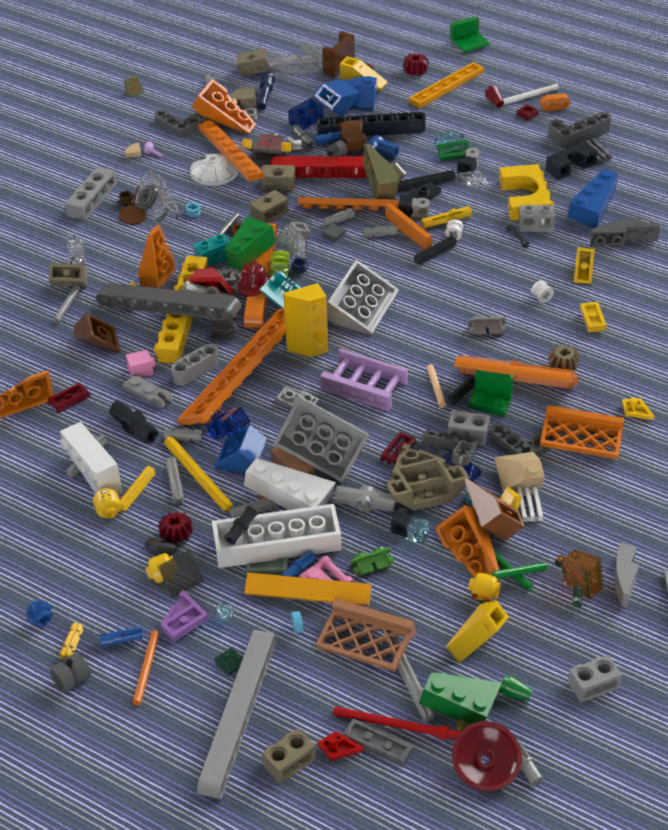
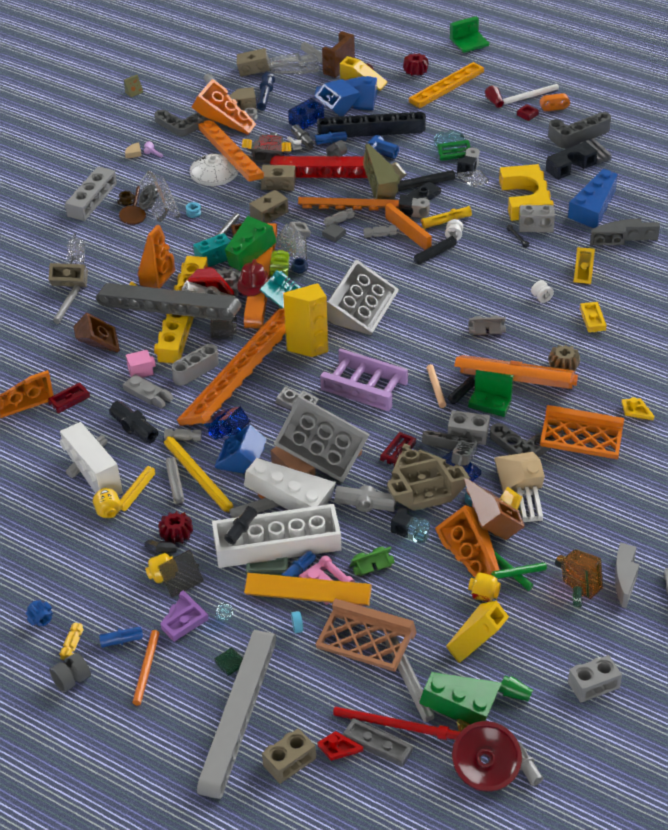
reddish brown brick [338,120,366,154] -> none

